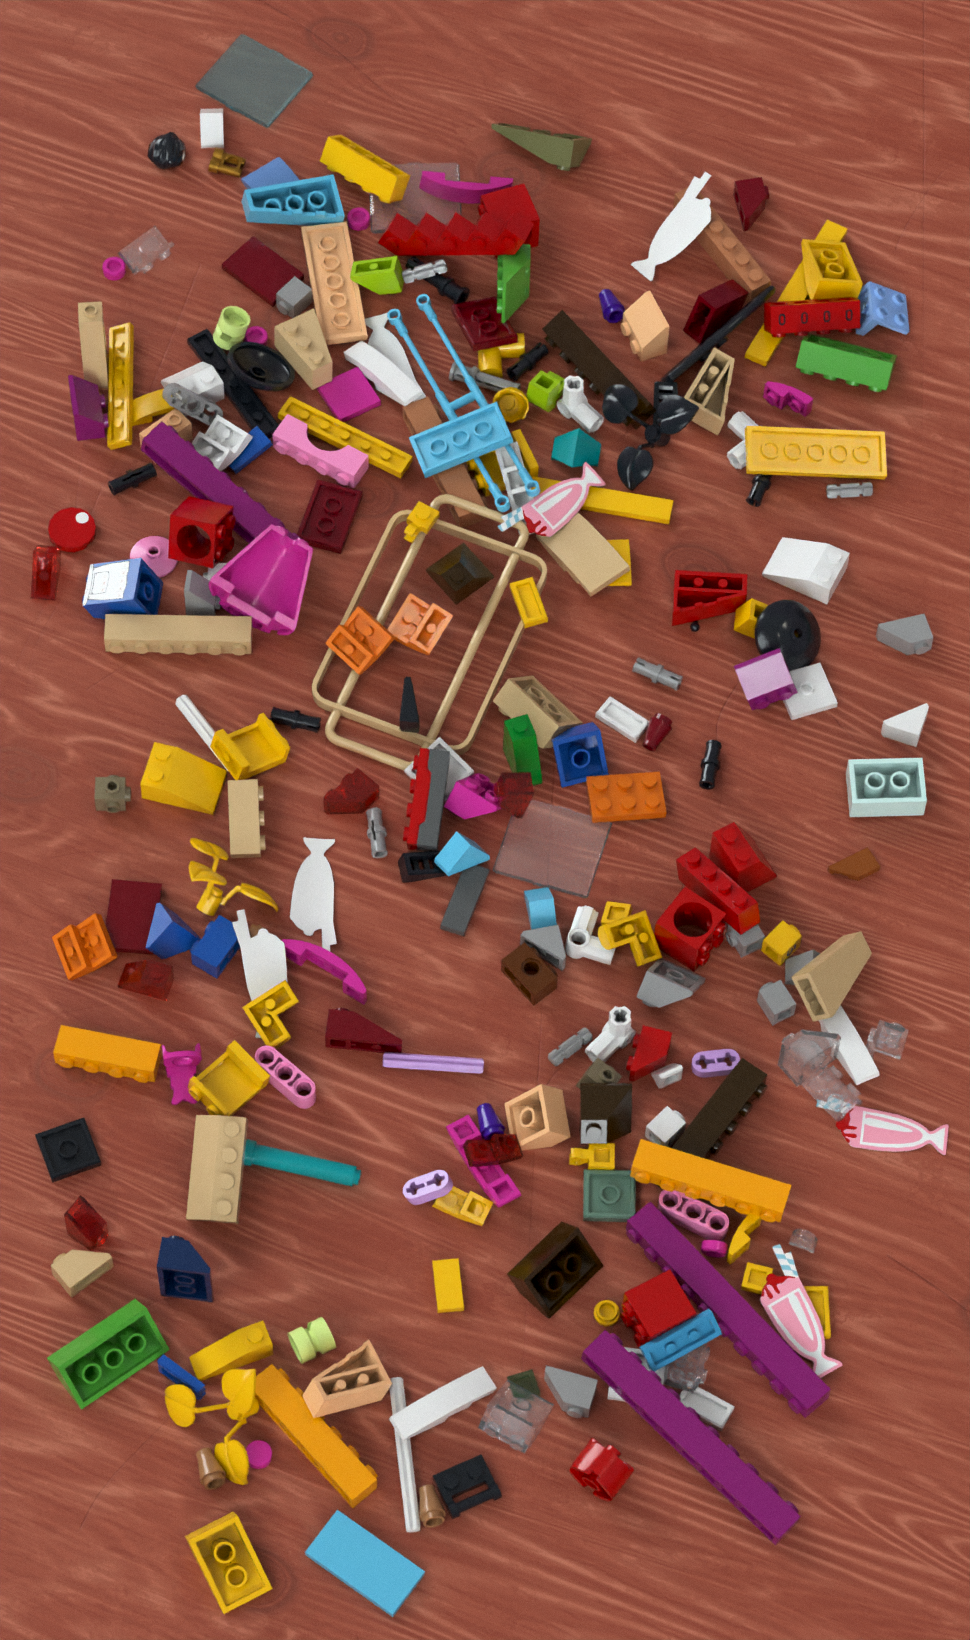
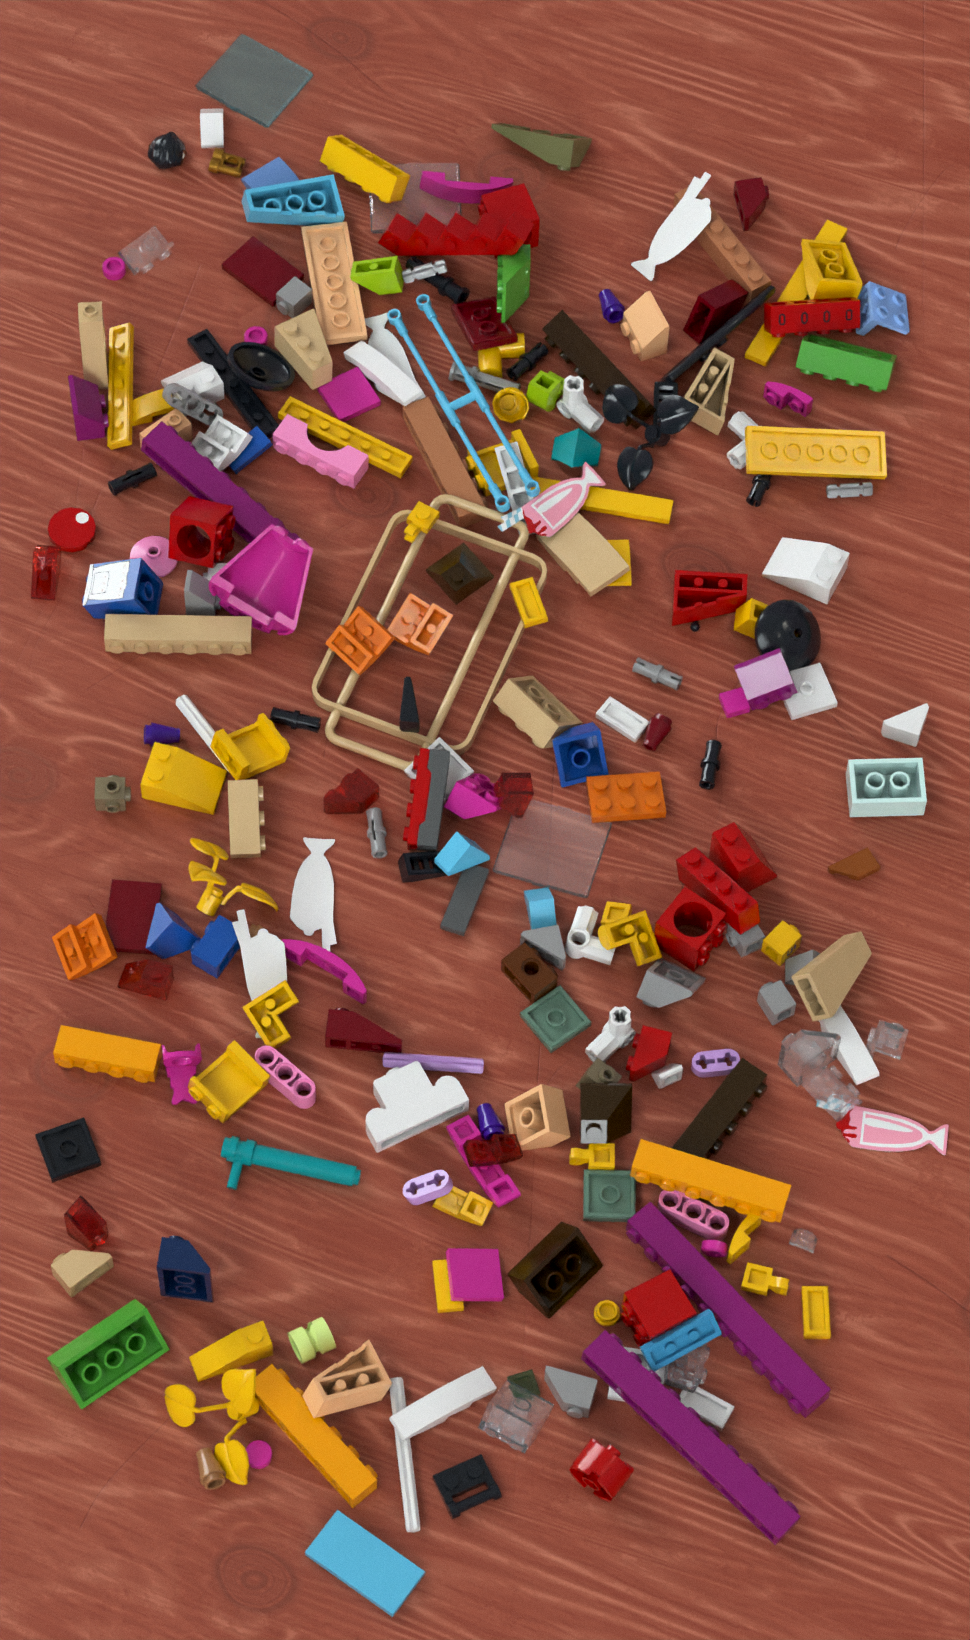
blue tile [157,1354,206,1400] -> none
yellow slope [185,1511,273,1614] -> none
tan slope [186,1115,248,1224] -> none
yellowish green wheel [213,306,250,350] -> none
dark red tile [297,479,363,554] -> none
dark pink tile [347,207,370,231] -> none
medium azure tile [409,402,514,478] -> none
medium nougat cone [419,1485,446,1527] -> none
green slope [503,714,543,790] -> none
light grey axle [548,1028,593,1066] -> none
white brick [645,1106,686,1147] -> none
sticker [760,1244,843,1378] -> none
light grey slope [876,614,934,655] -> none
none -> dark purple cone [144,722,180,747]
none -> white brick [366,1061,469,1153]
none -> dark pink tile [446,1248,504,1301]
none -> sand green tile [520,985,591,1053]
none -> dark pink tile [719,687,750,718]

